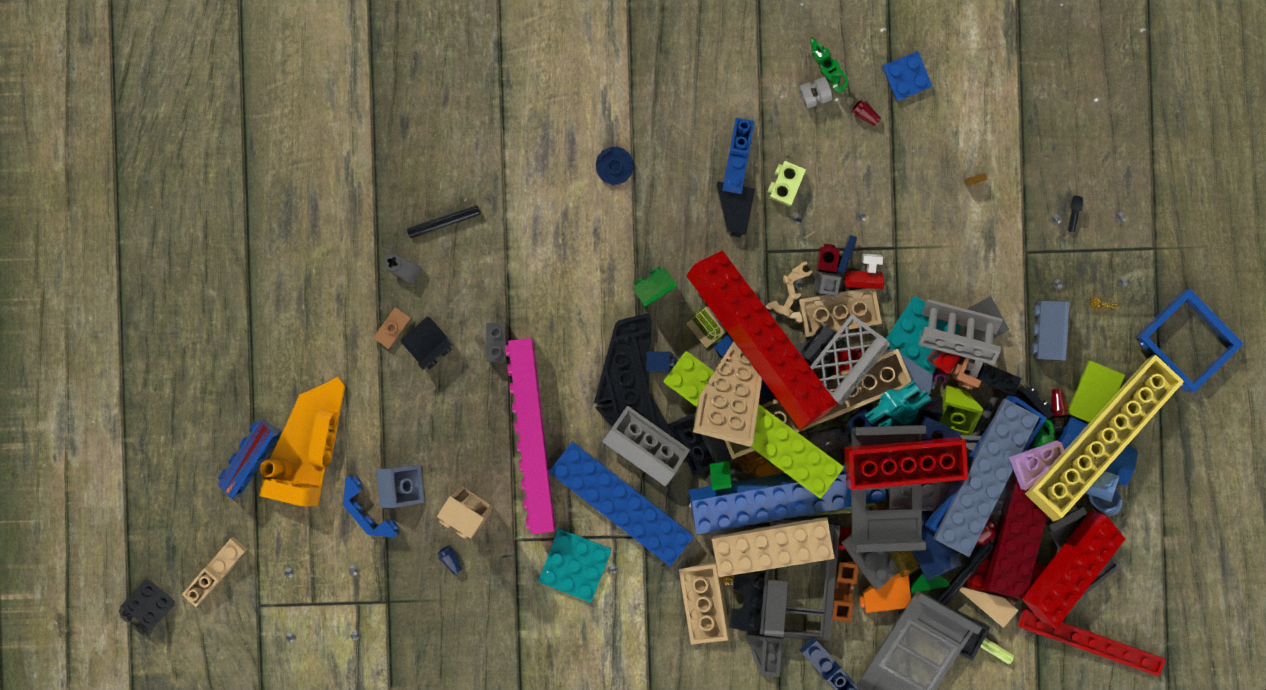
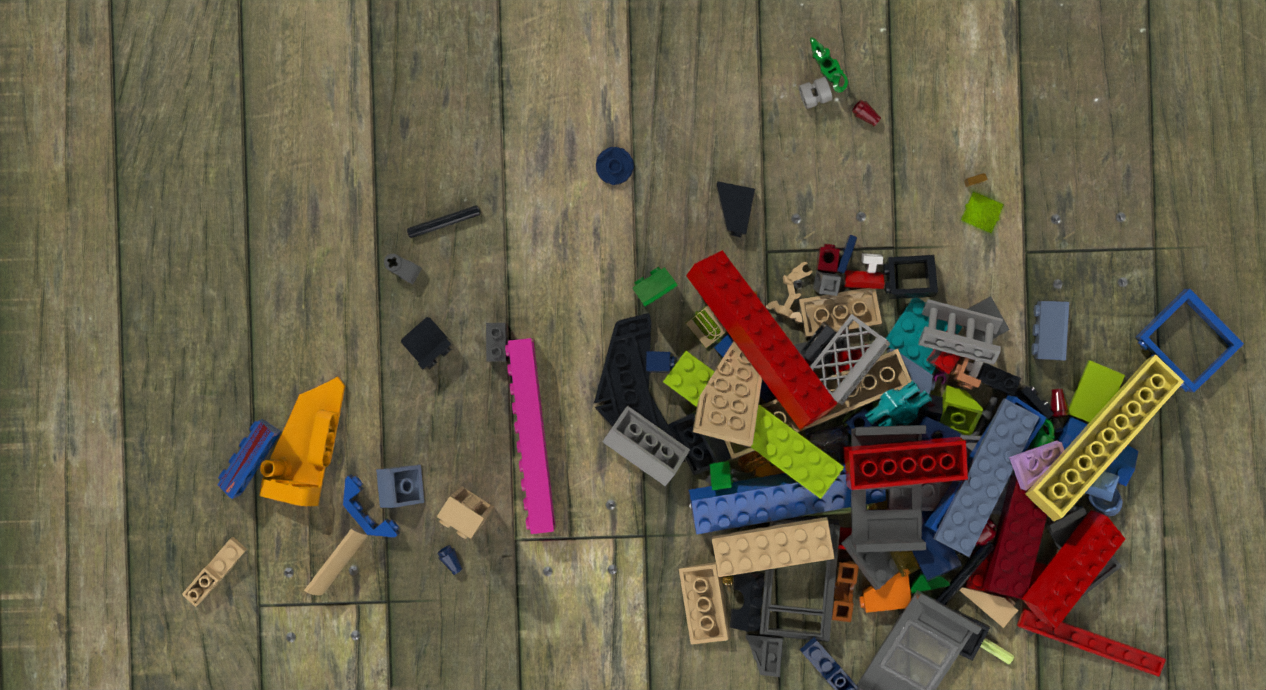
black bracket [119,579,175,636] -> none
medium nougat plate [373,307,411,349] -> none
teal plate [538,528,612,603] -> none
blue brick [549,441,694,567] -> none
blue slope [722,118,755,194] -> none
dark grey beam [764,580,788,637] -> none
yellowish green brick [767,161,806,206] -> none
blue plate [882,51,932,102] -> none
black bar [1068,195,1083,232] -> none
clear yellow hand [1090,297,1118,309] -> none
none -> tan slope [304,525,368,596]
none -> black window [883,255,938,299]
none -> clear neon green piece [960,191,1004,233]

